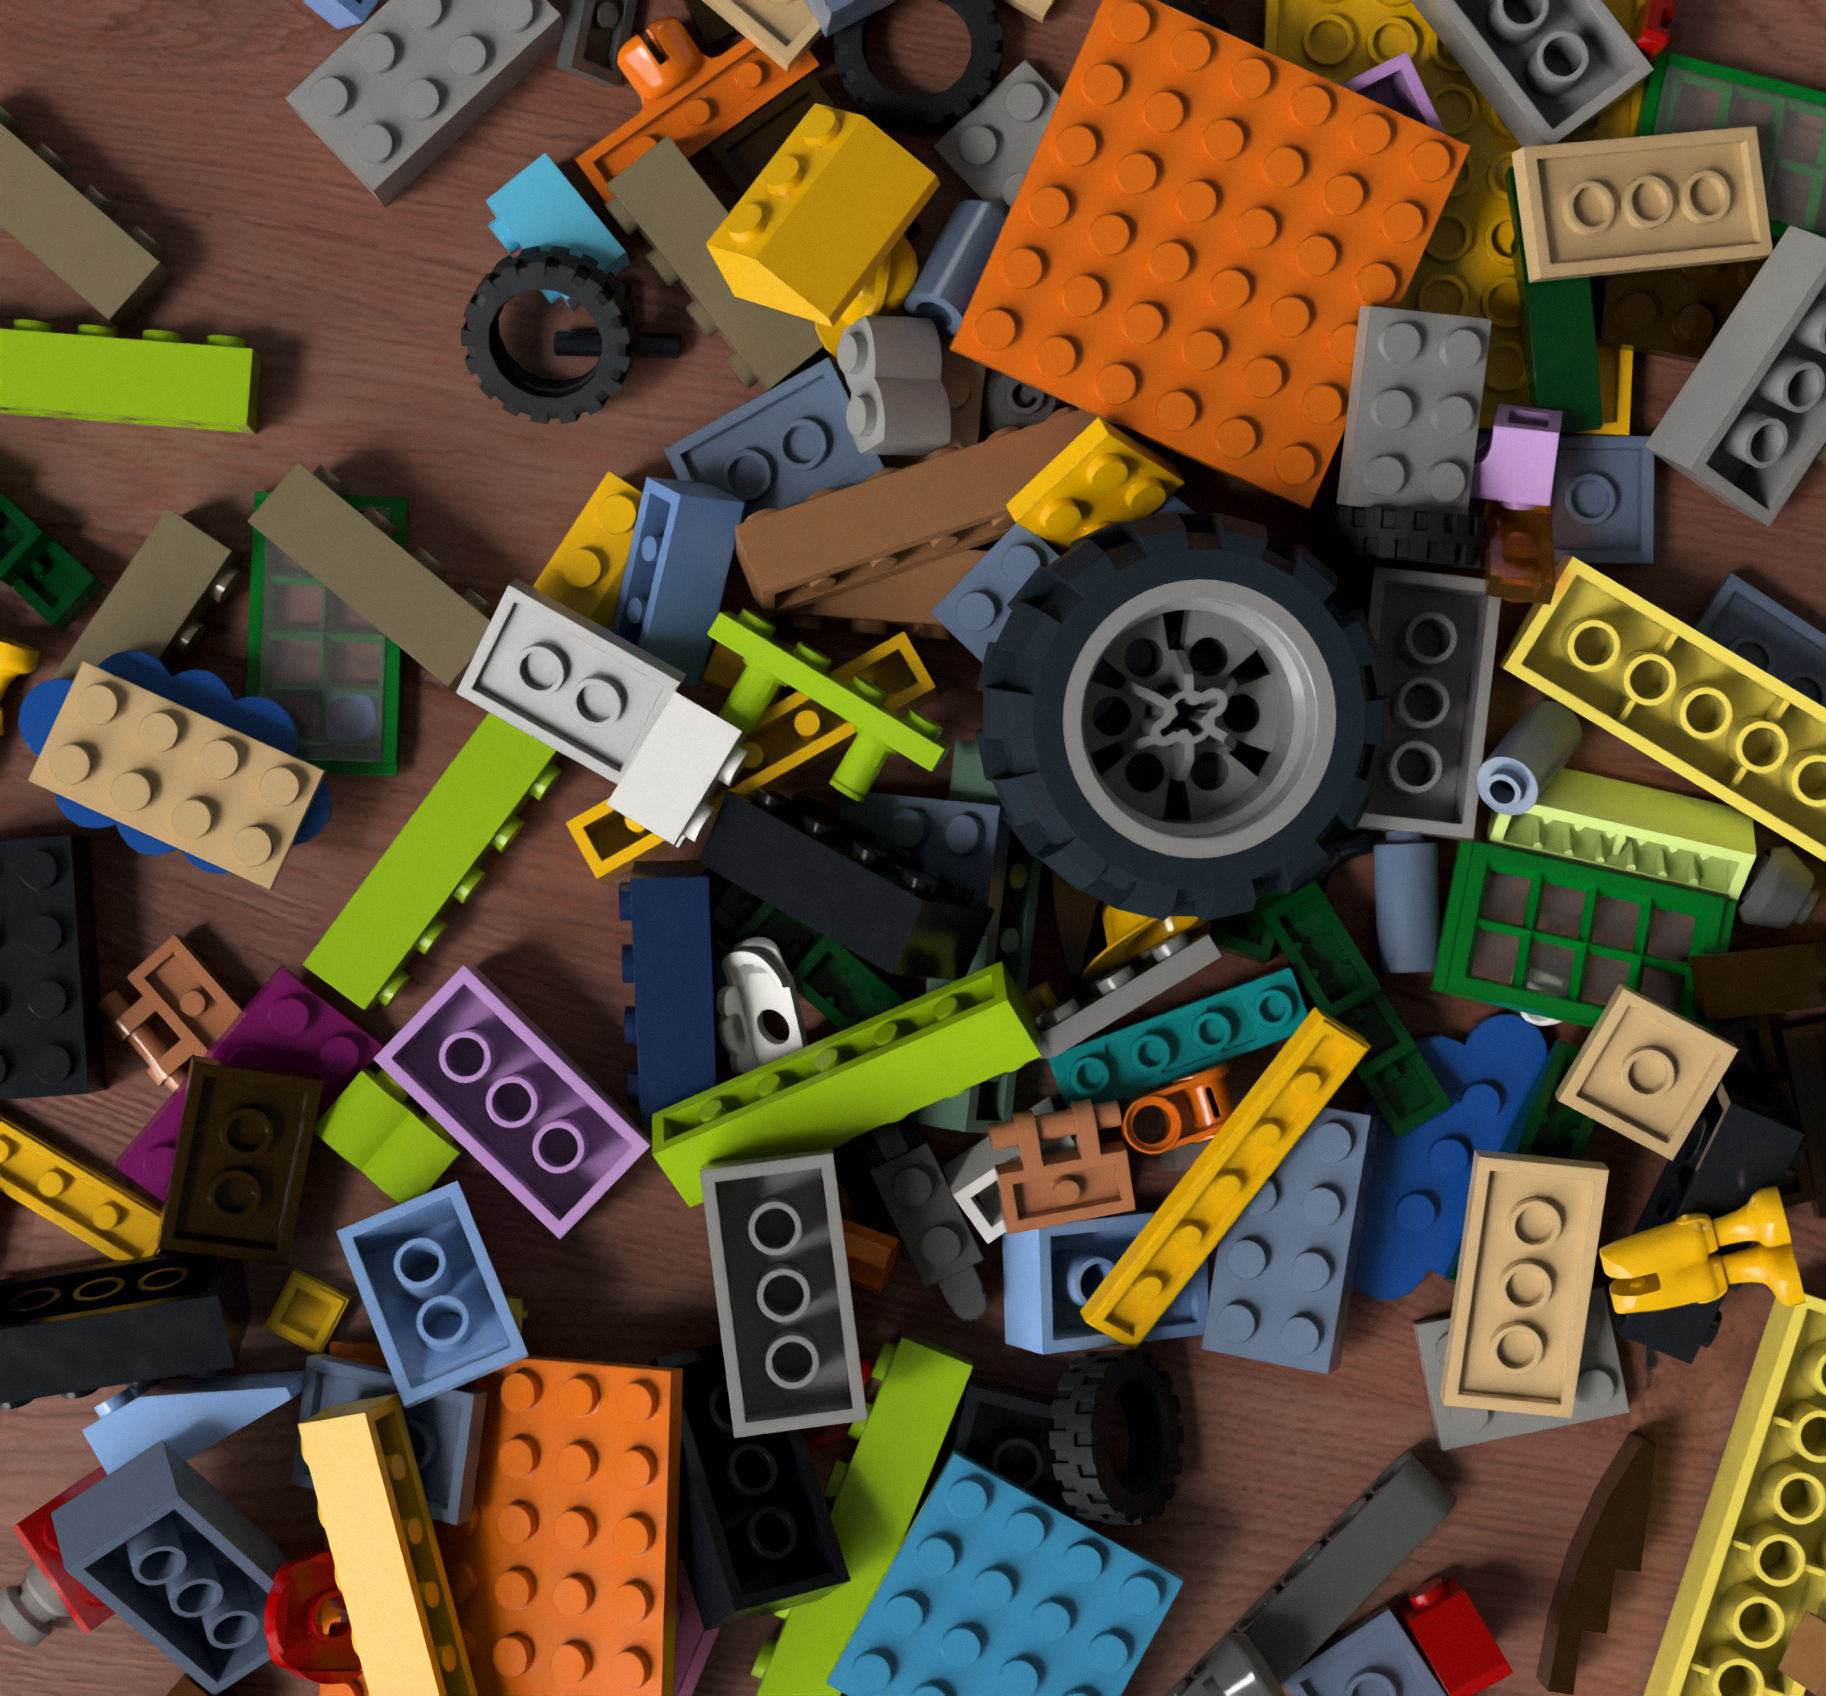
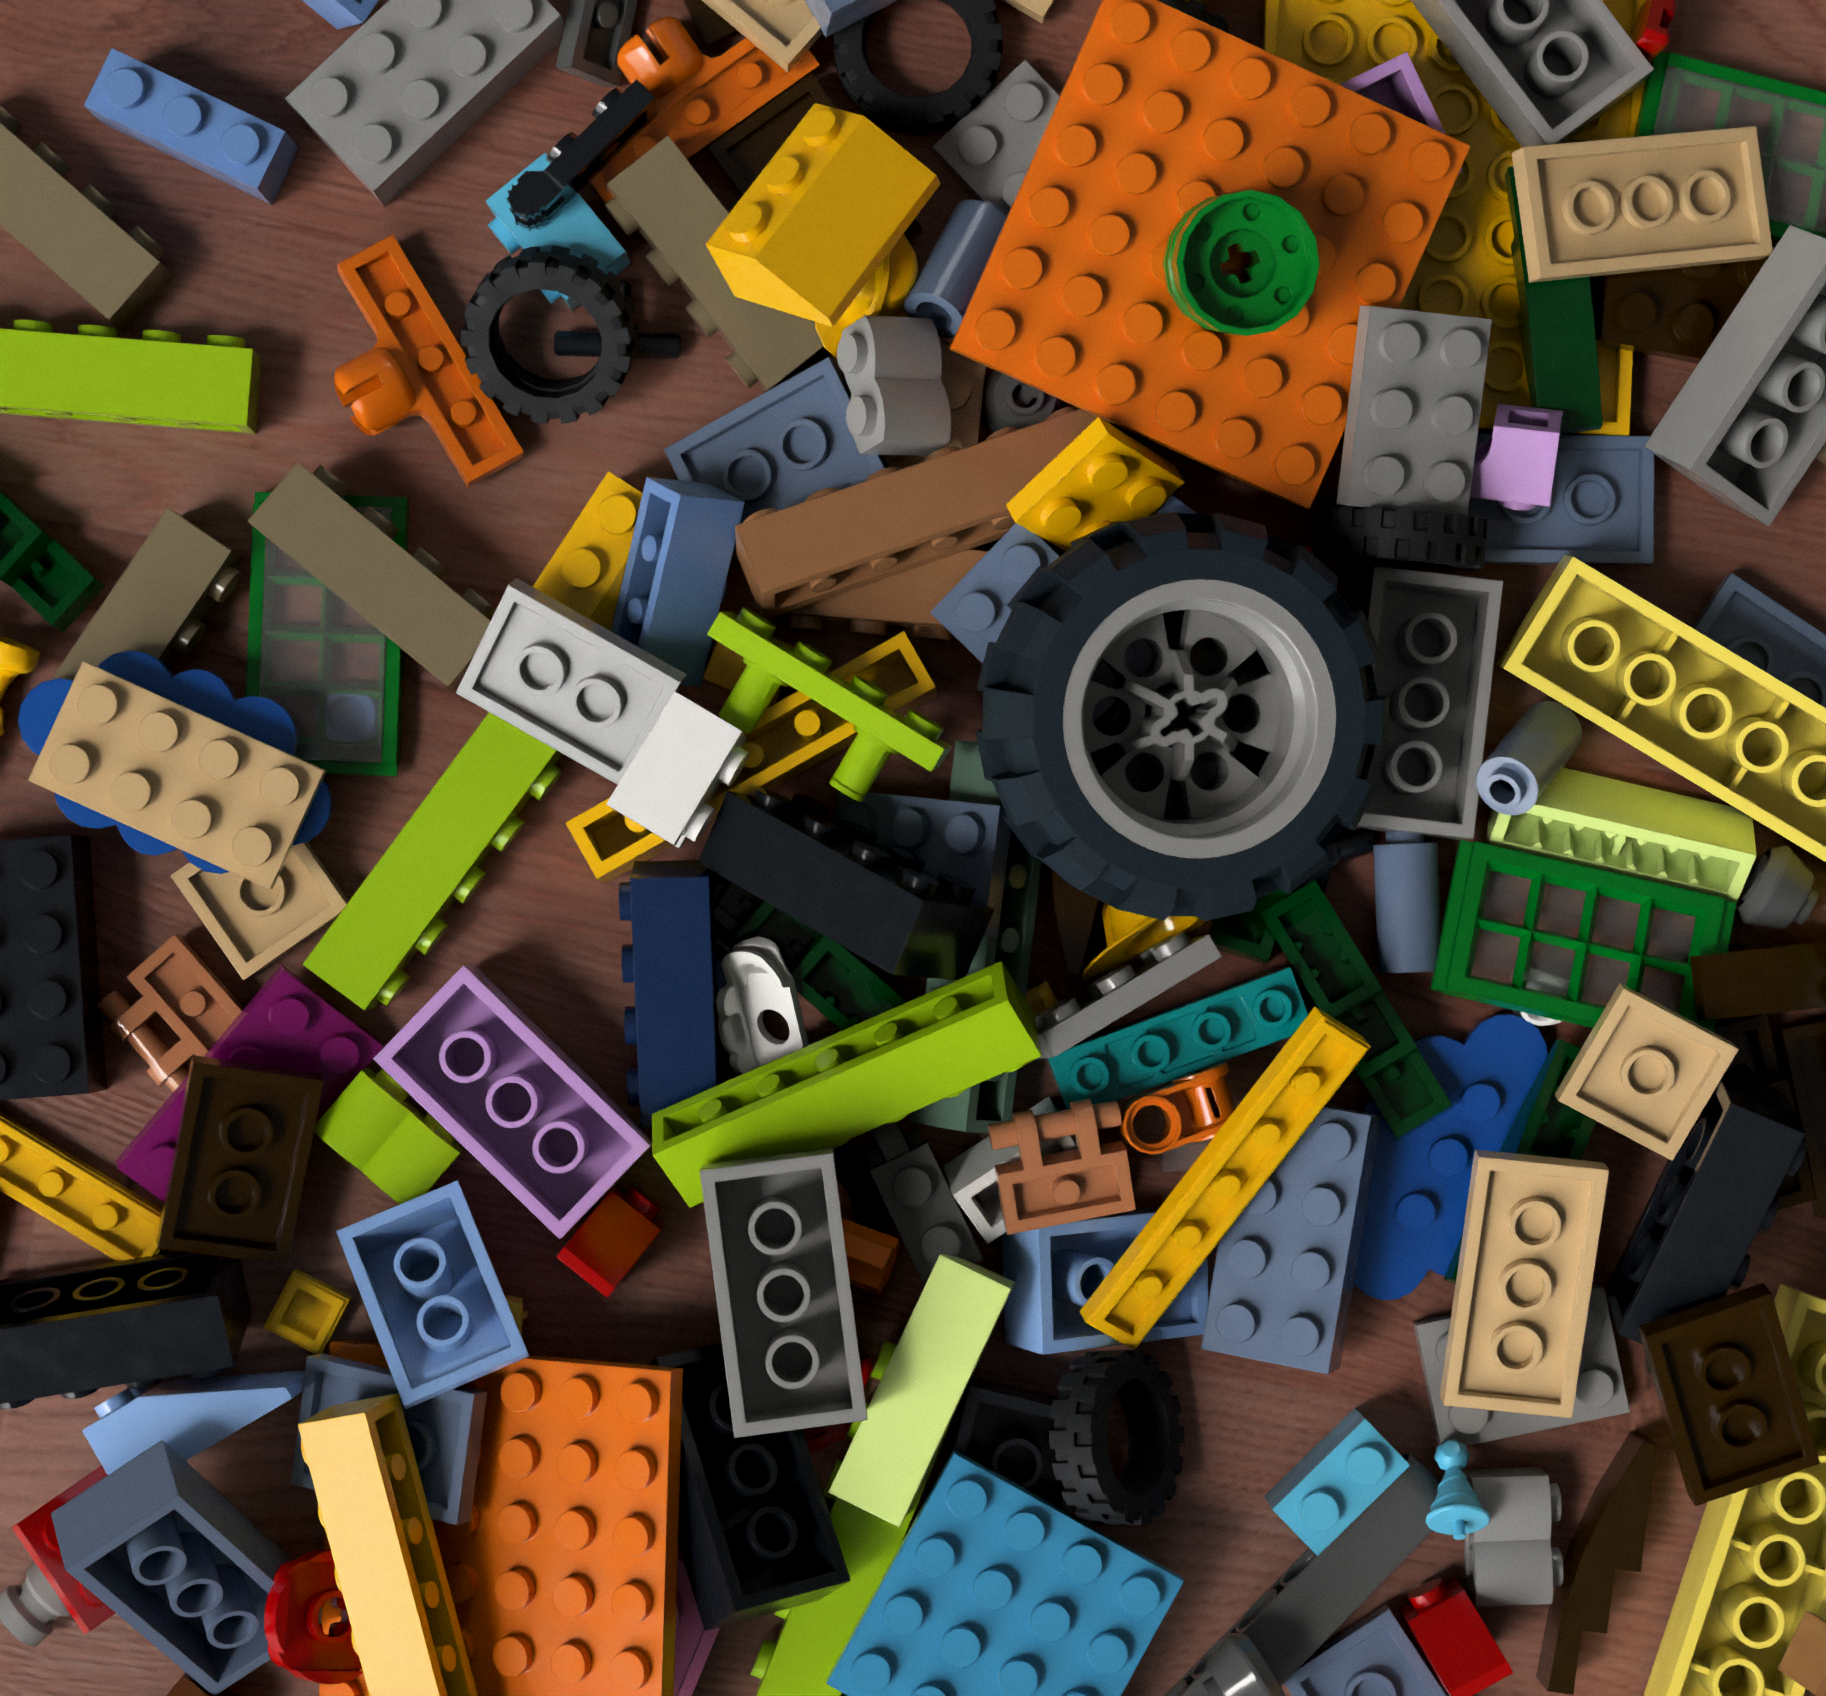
clear orange plate [1482,499,1556,605] -> none
yellow piece [1599,1186,1806,1314] -> none
none -> medium blue brick [83,48,299,205]
none -> tan plate [170,842,349,981]
none -> orange plate [334,234,524,488]
none -> black hinge [506,79,657,231]
none -> red slope [556,1185,666,1298]
none -> yellowish green brick [828,1254,1015,1527]
none -> green wheel [1163,190,1320,336]
none -> medium azure brick [1264,1408,1410,1556]
none -> medium azure piece [1425,1439,1491,1540]
none -> light grey brick [1463,1467,1563,1607]
none -> dark brown plate [1637,1283,1820,1506]

